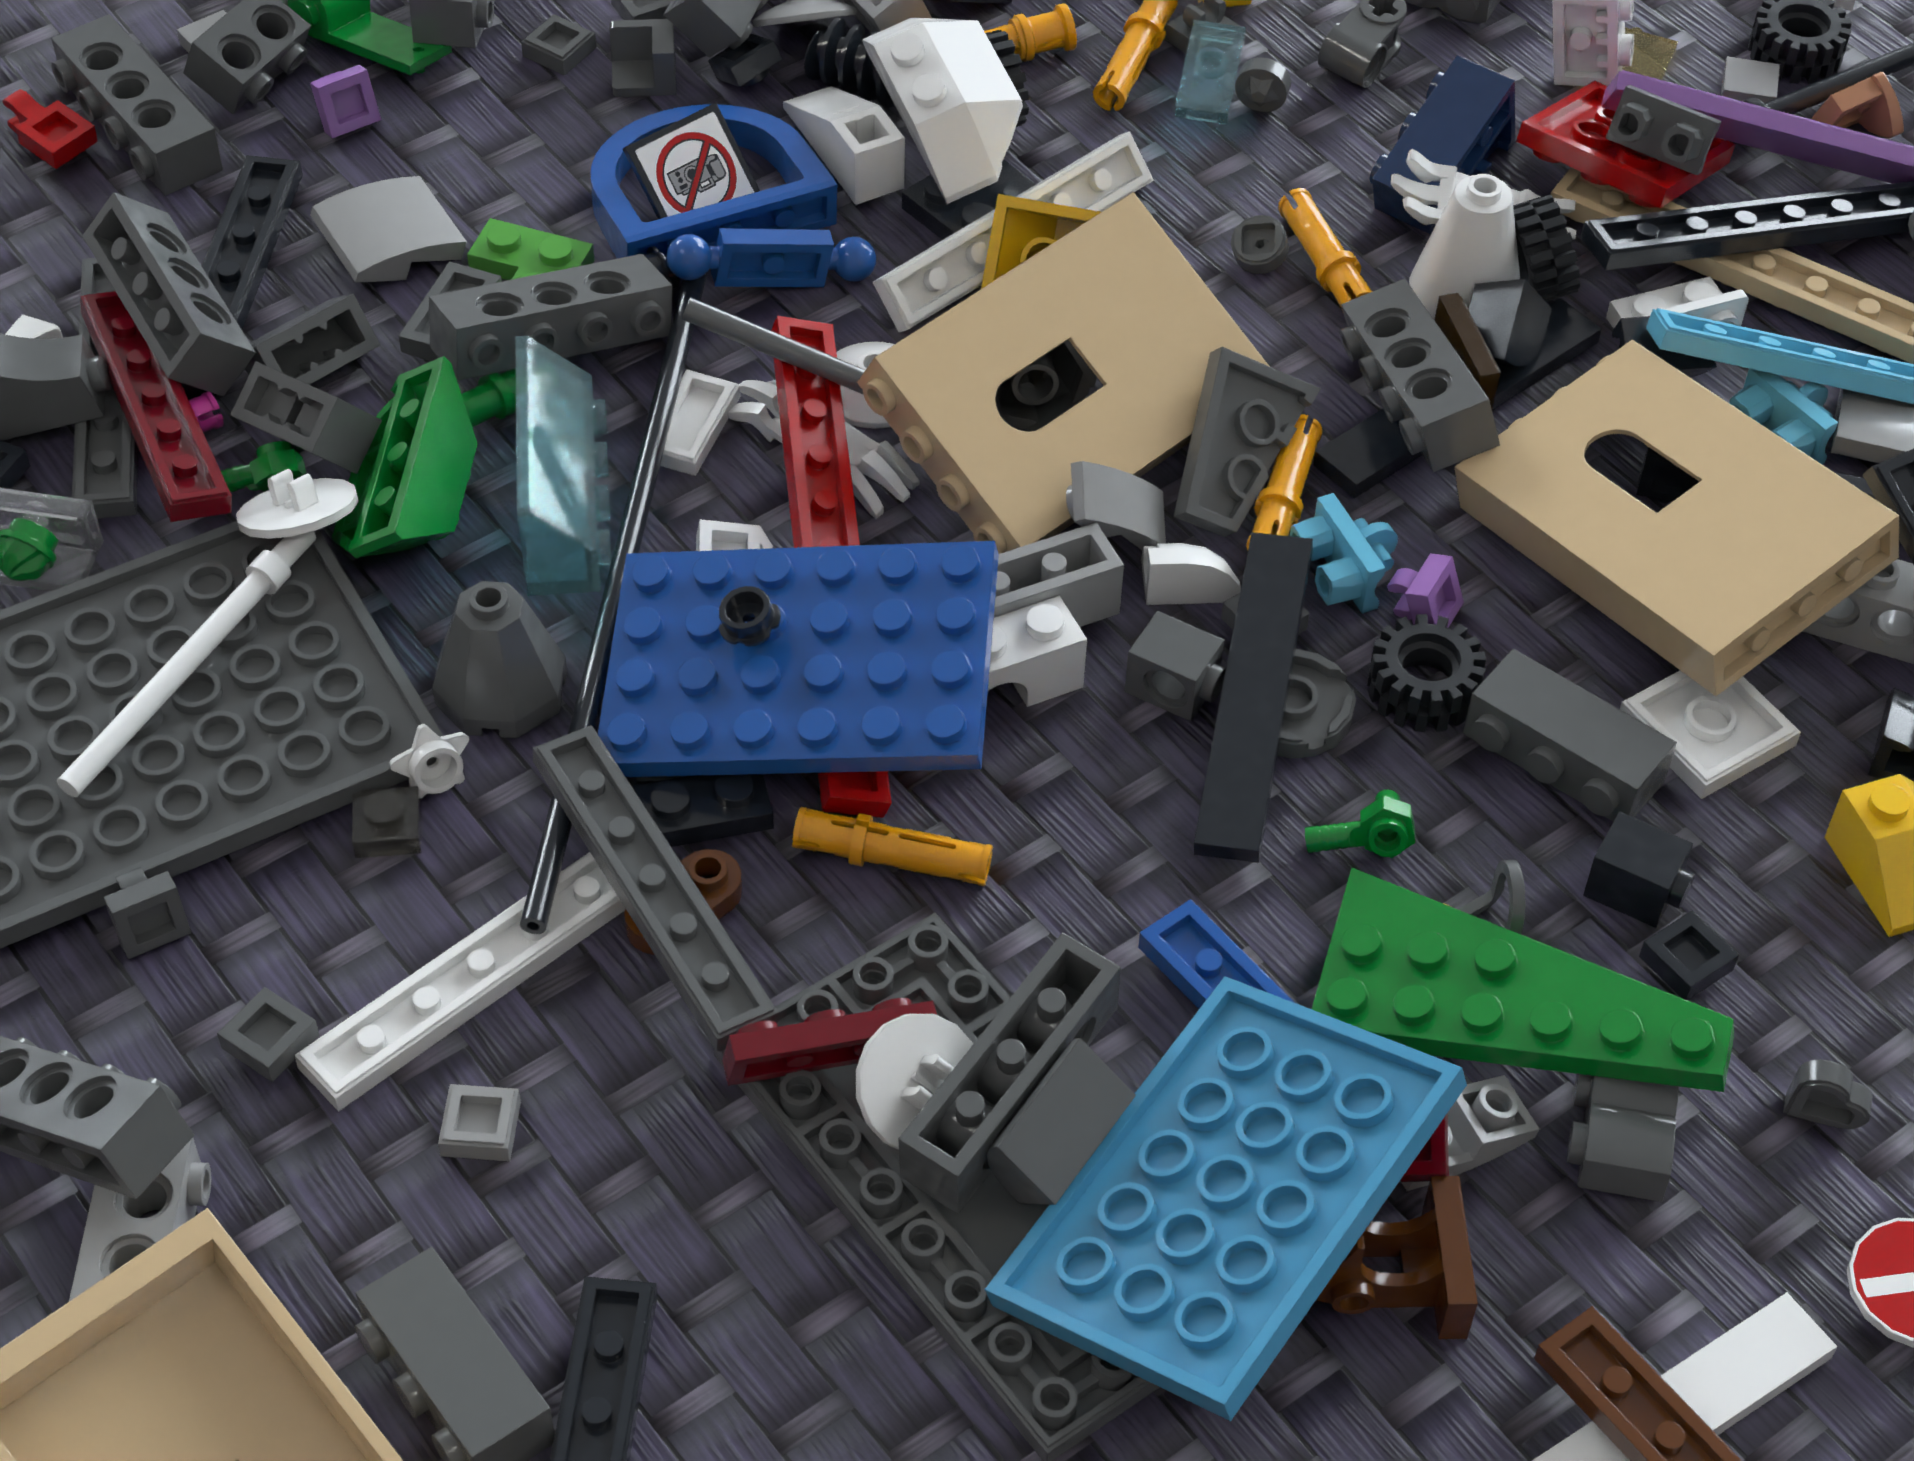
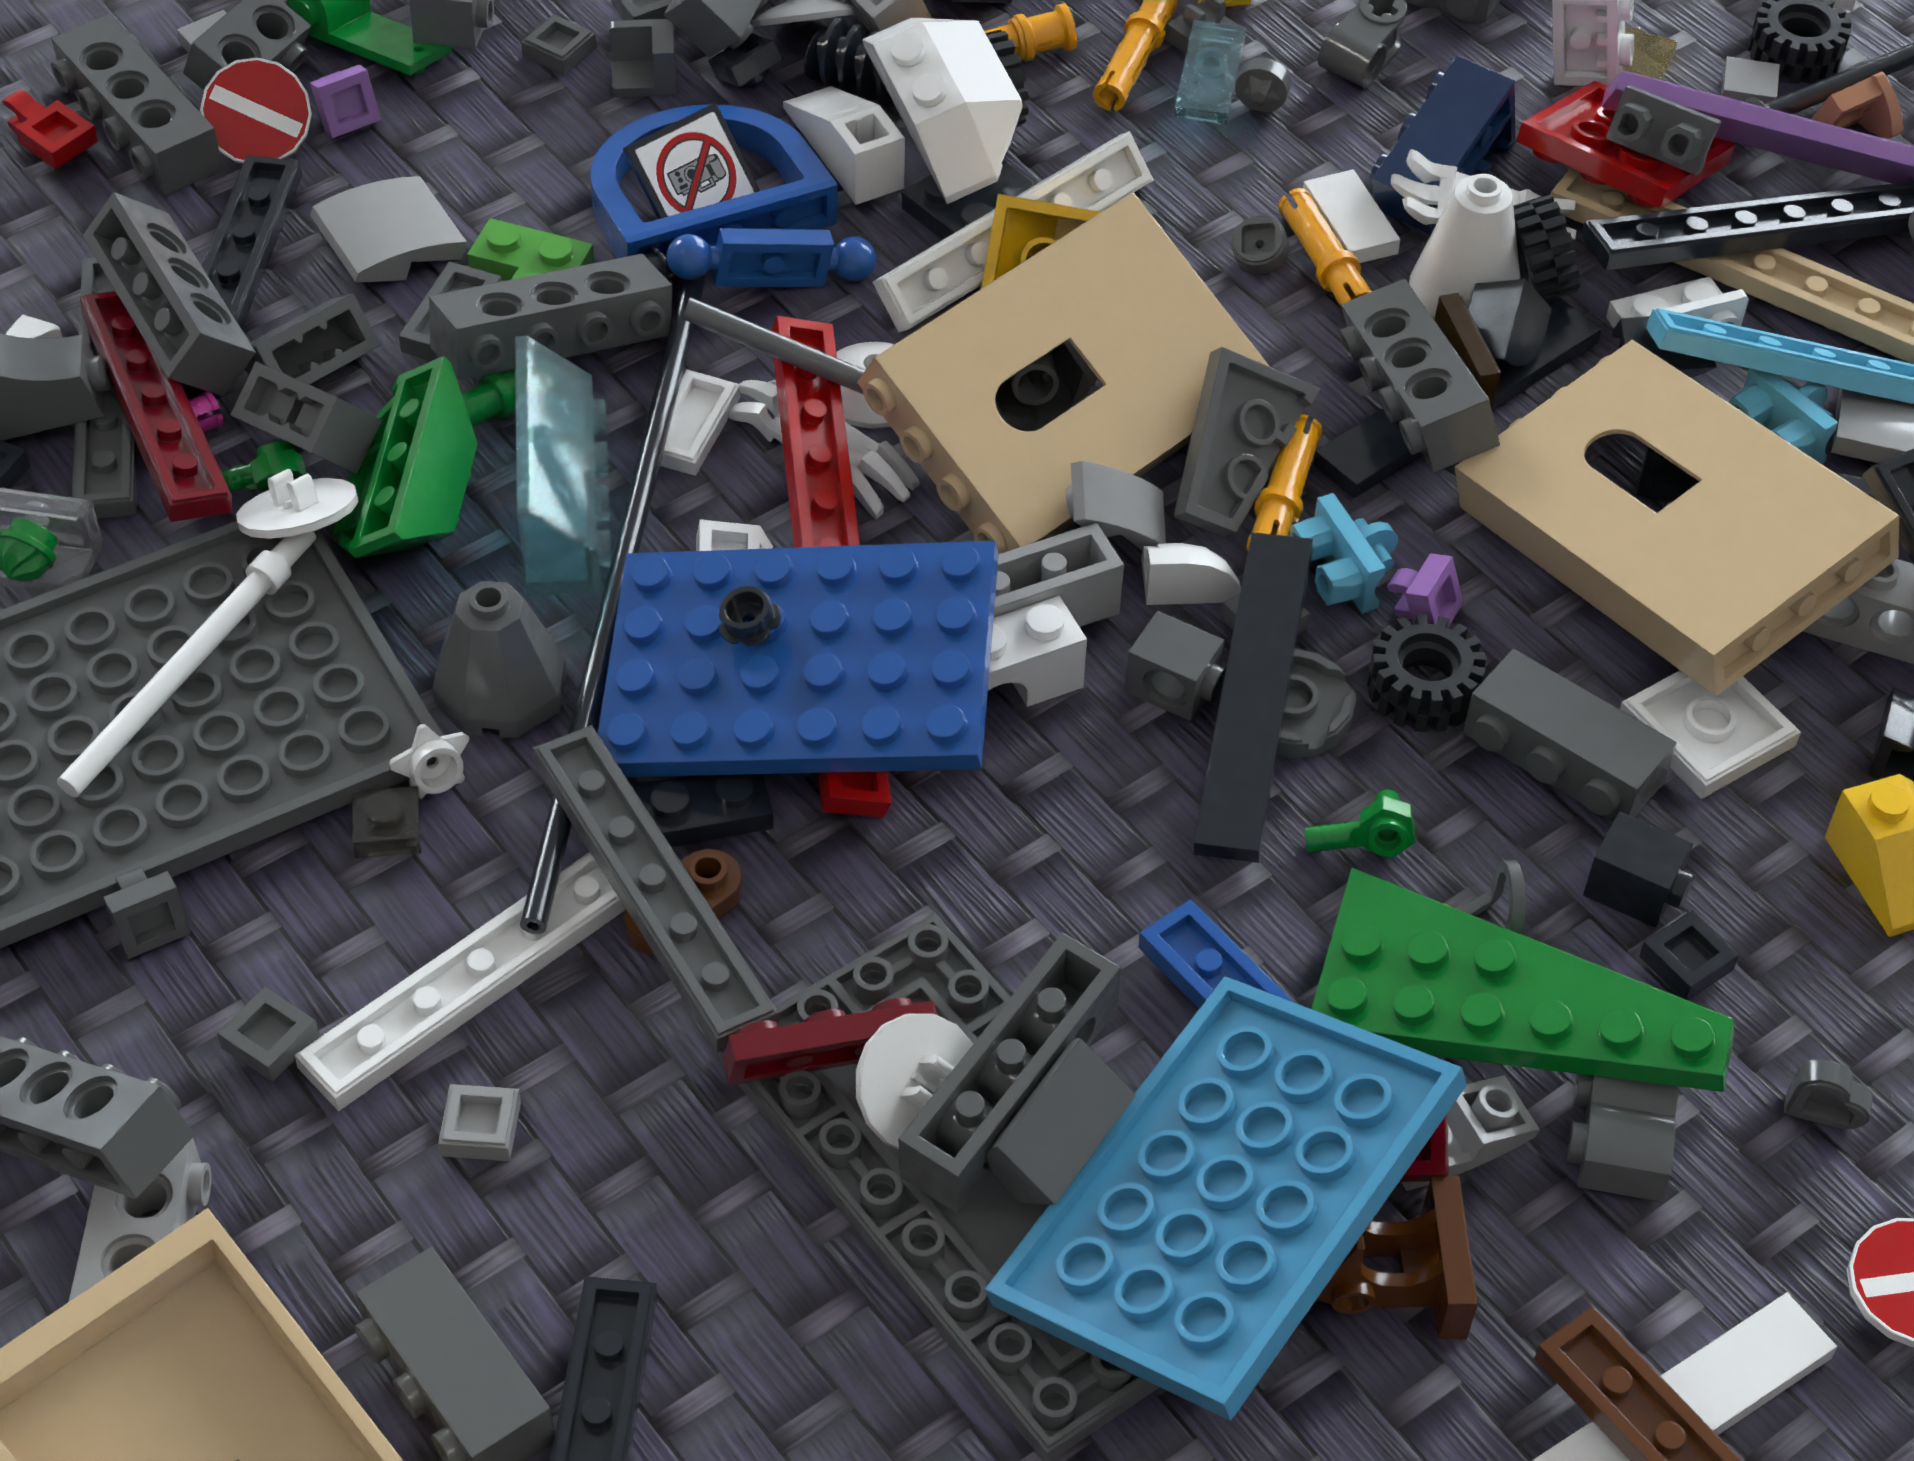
light orange pin [792,806,993,887] -> none
none -> red piece [200,57,312,164]
none -> white tile [1303,169,1400,263]

